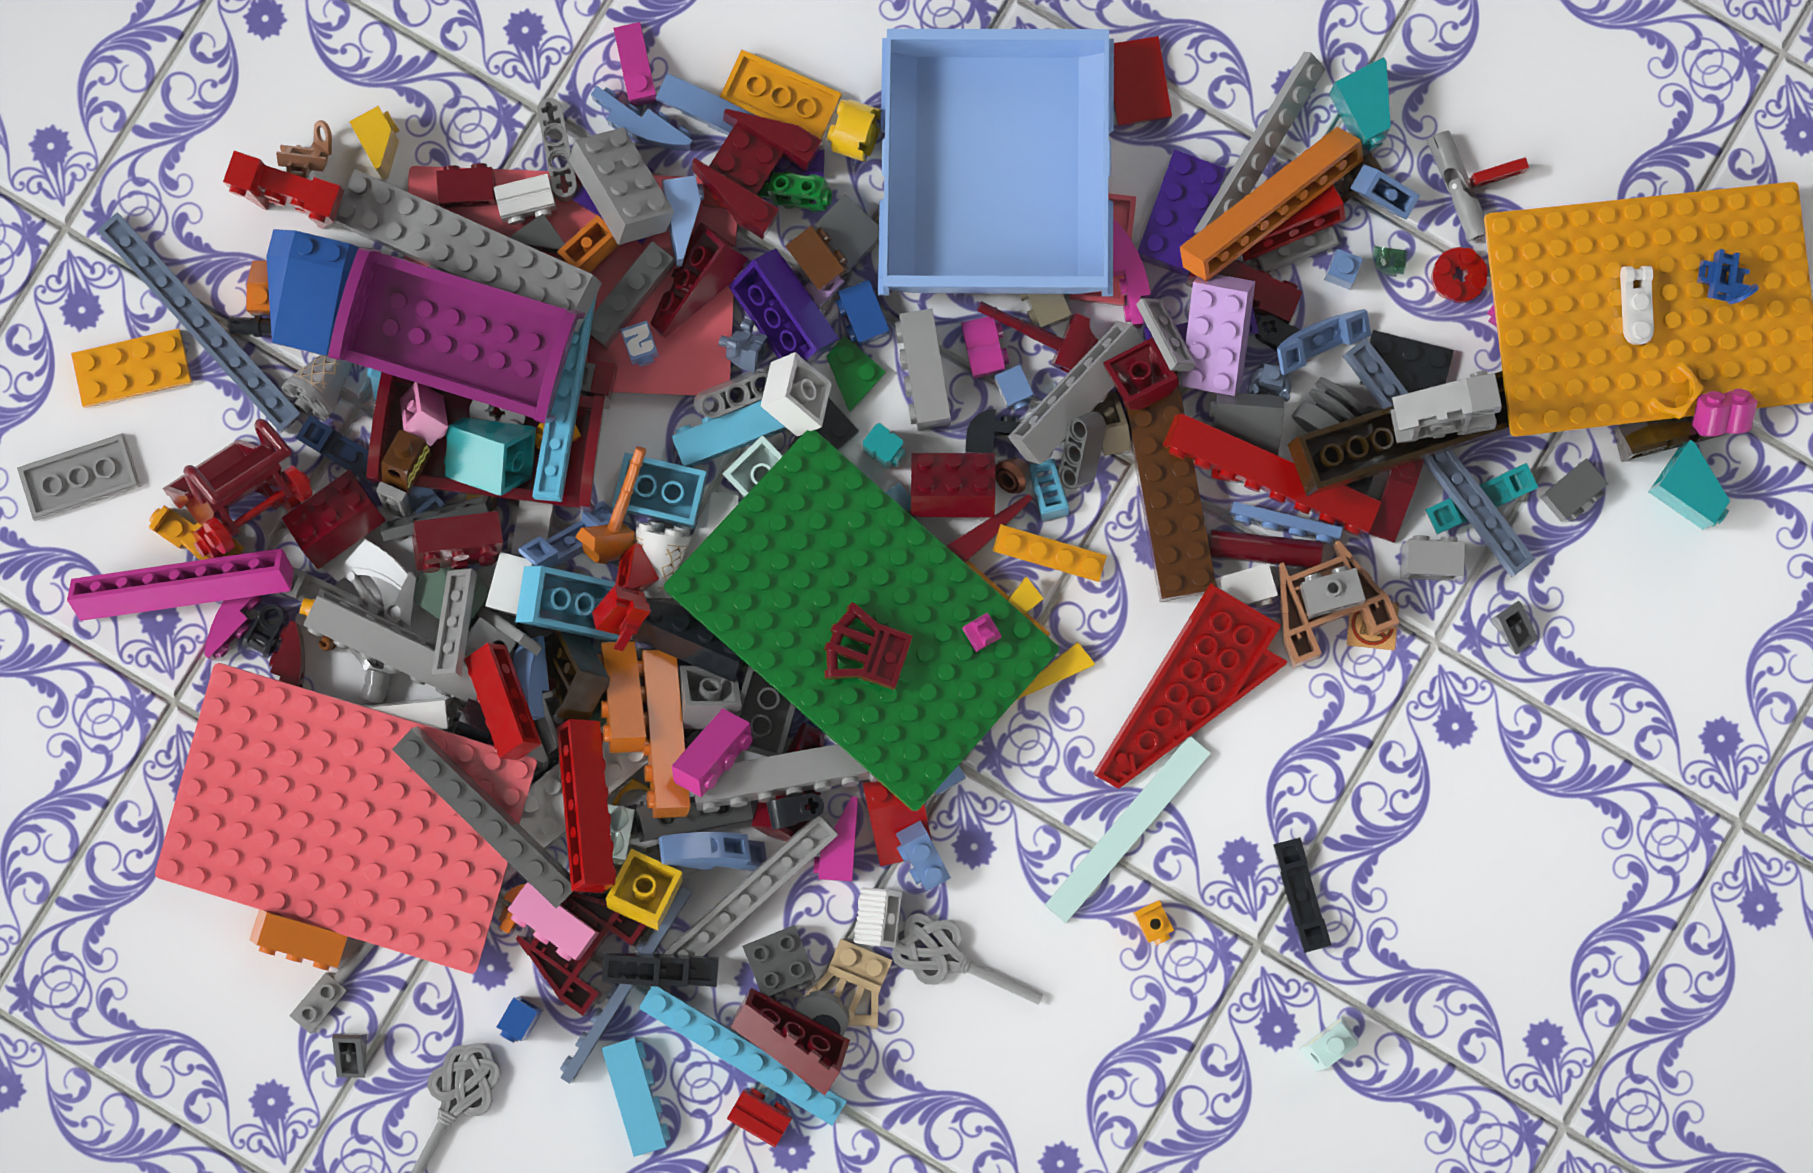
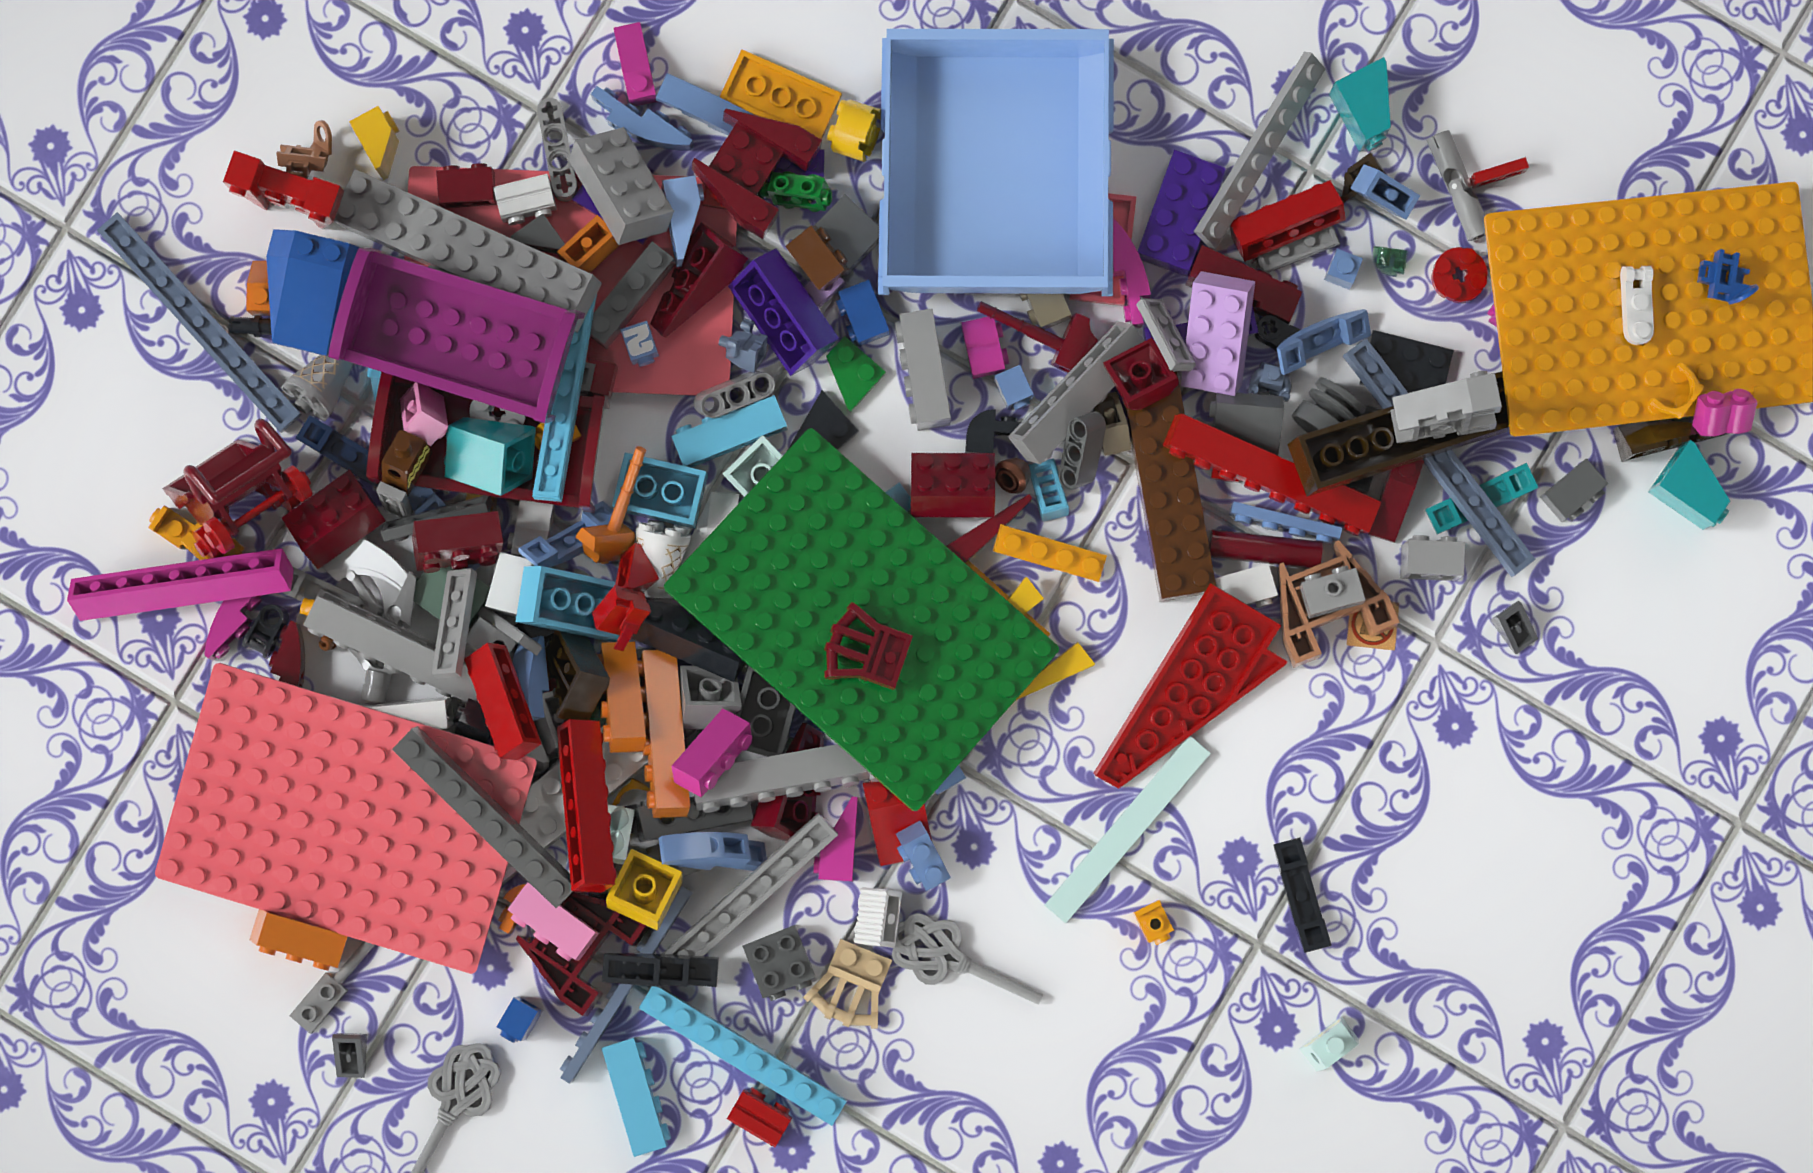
light grey tile [17,433,141,521] -> none
light orange plate [71,328,193,408] -> none
dark red wedge [731,988,850,1096] -> none
white brick [761,352,832,436] -> none
black piece [766,793,824,830] -> none
dark grey tile [794,991,850,1036] -> none
teal brick [863,423,906,469] -> none
dark pink tile [962,613,1002,652] -> none
red tile [1114,36,1172,127] -> none
orange brick [1180,127,1364,282] -> none

